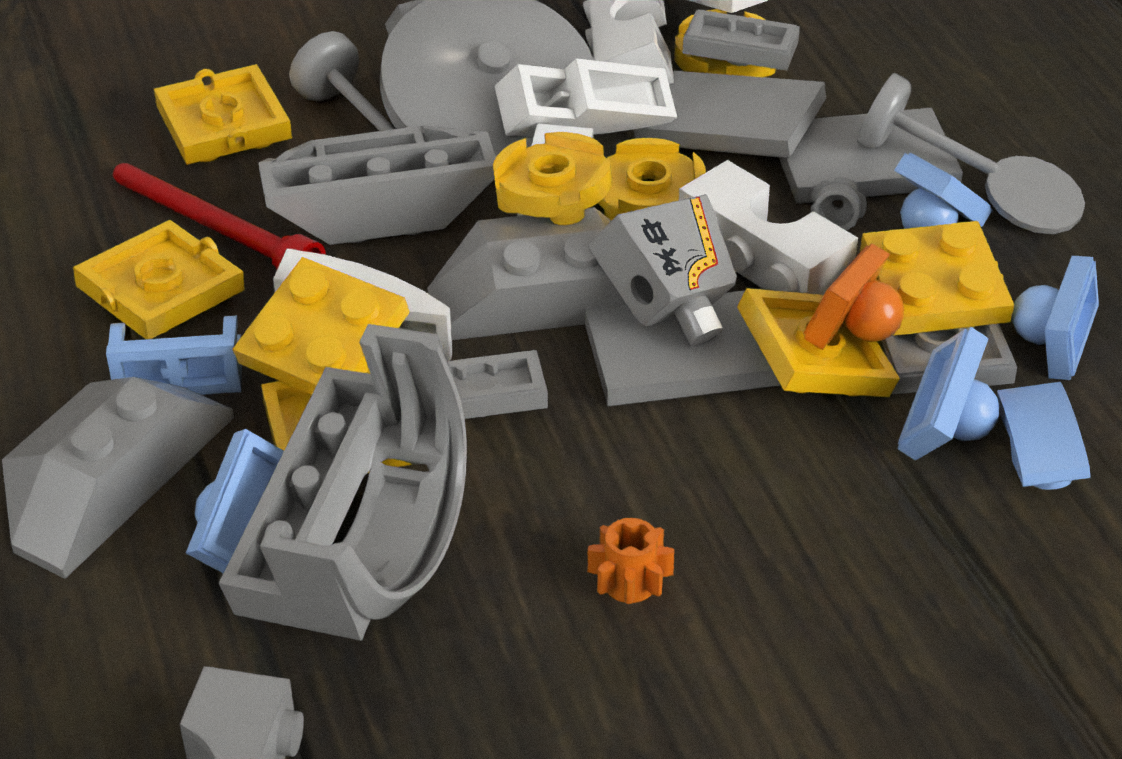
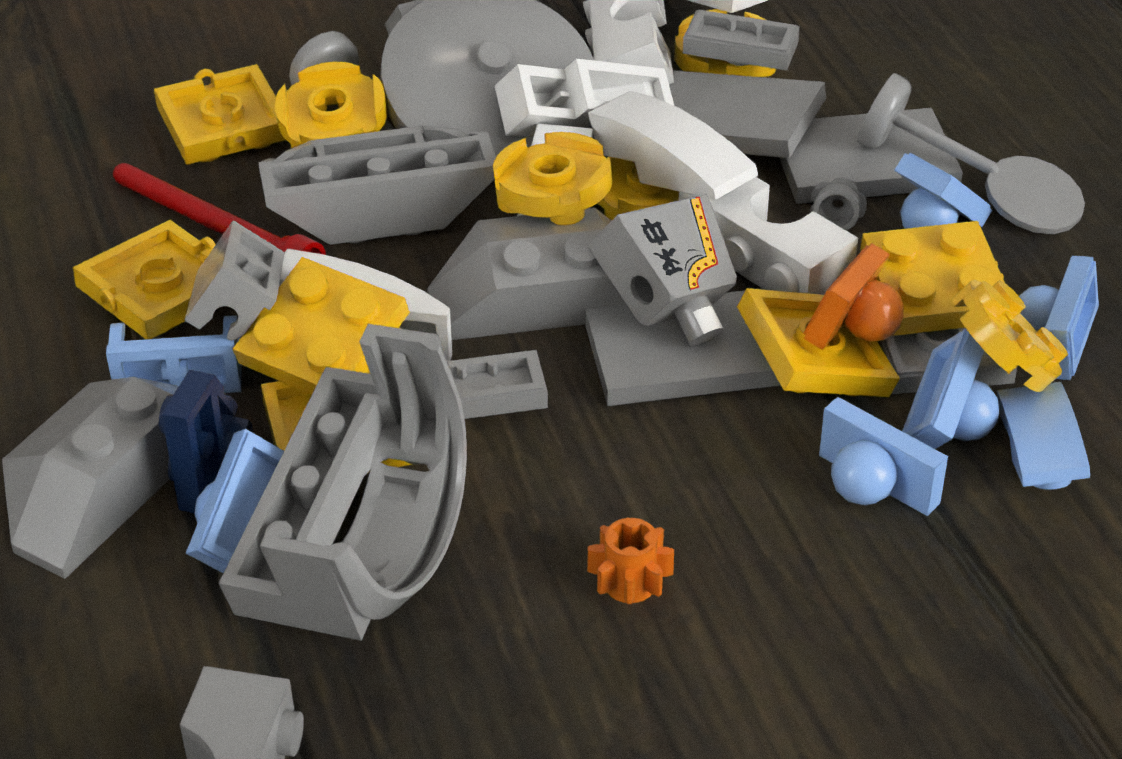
none -> dark blue wing [159,370,253,513]
none -> light grey hinge [185,220,285,340]
none -> yellow plate [274,62,388,149]
none -> white slope [588,91,758,200]
none -> light blue tile [819,397,948,516]
none -> yellow plate [952,280,1068,392]

